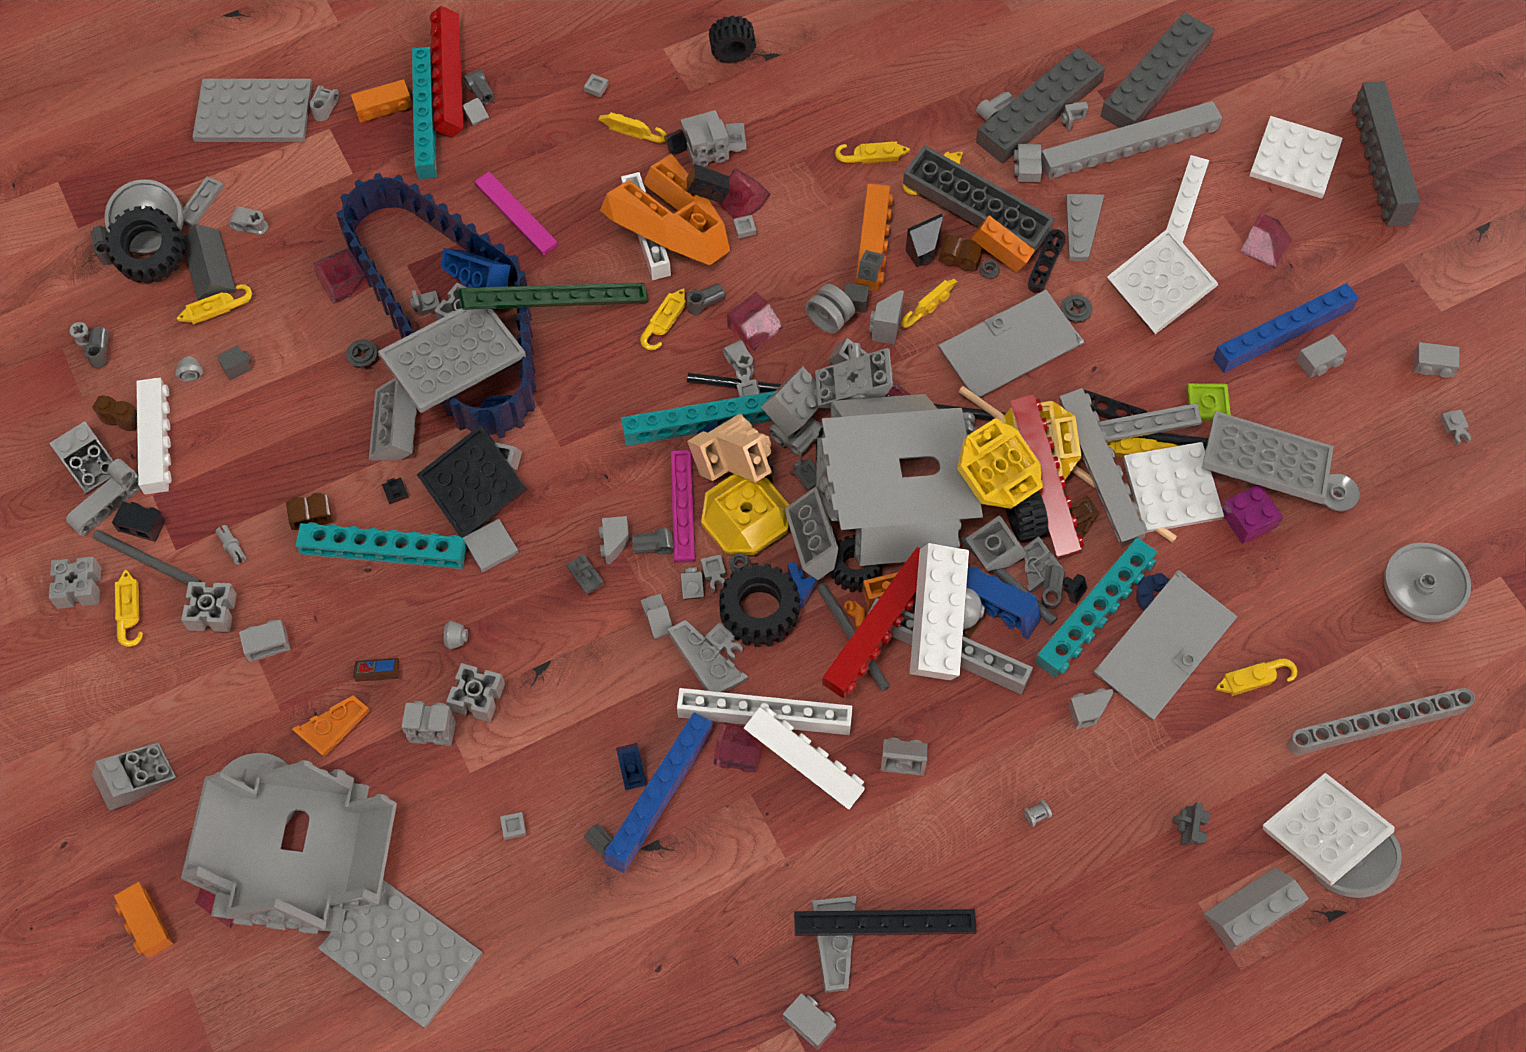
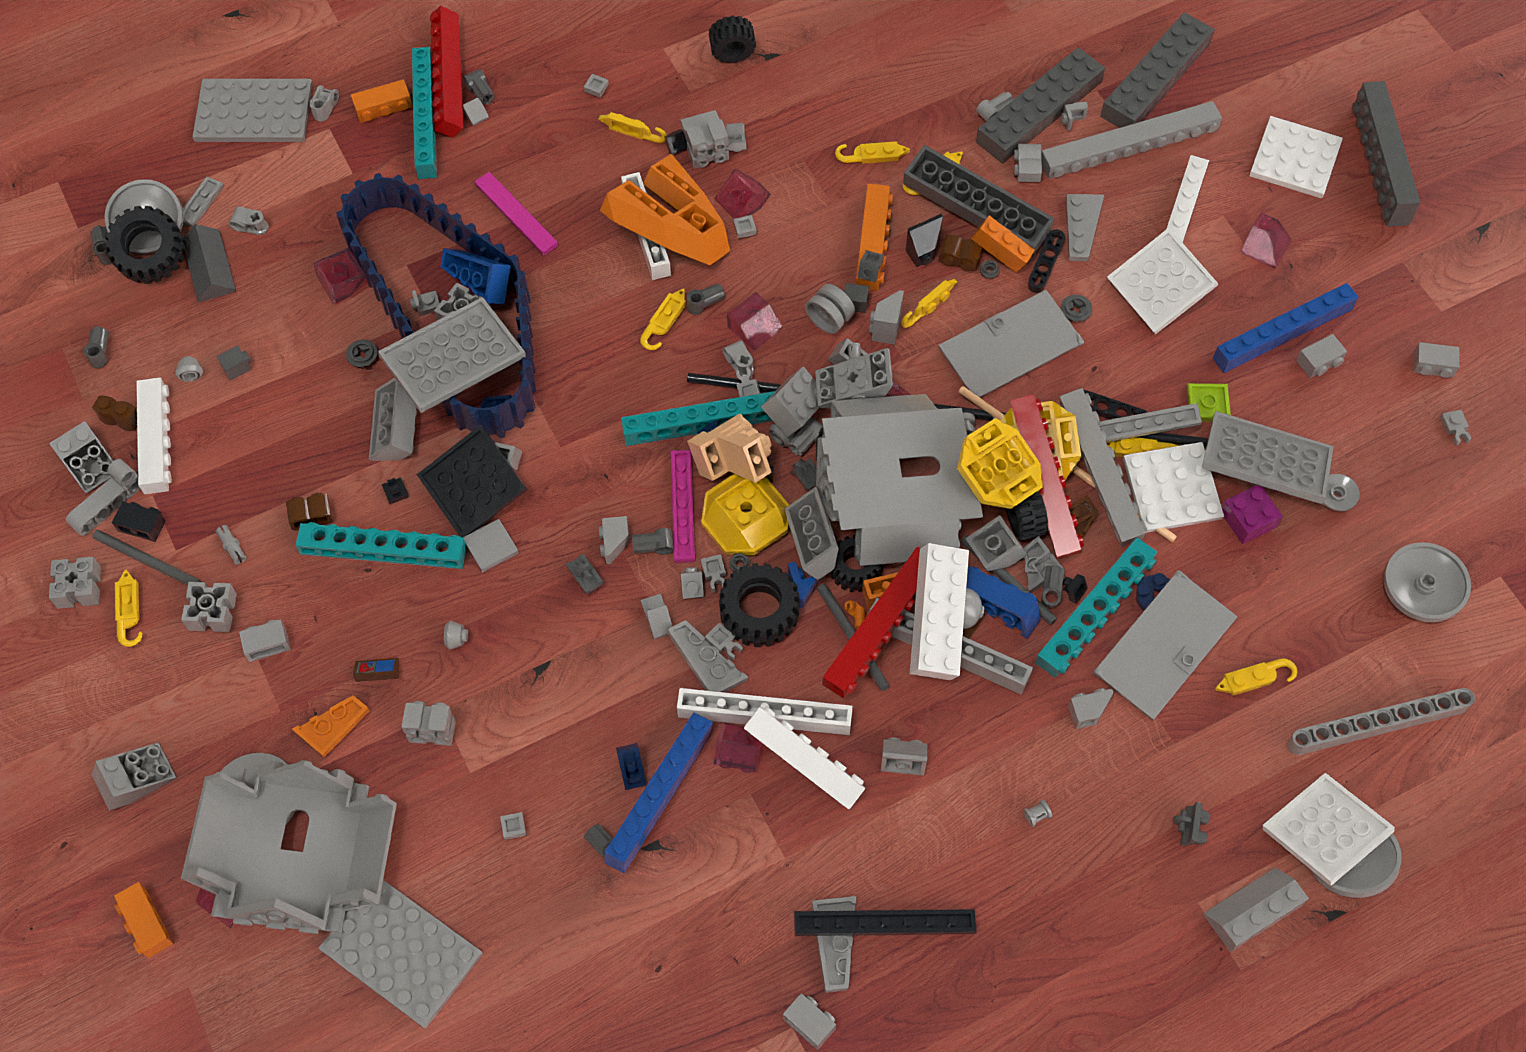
light grey bush [69,322,90,347] -> none
yellow plate [177,284,252,325] -> none
light grey brick [446,663,505,722] -> none
dark green plate [458,283,648,310] -> none
black brick [687,164,730,204] -> none

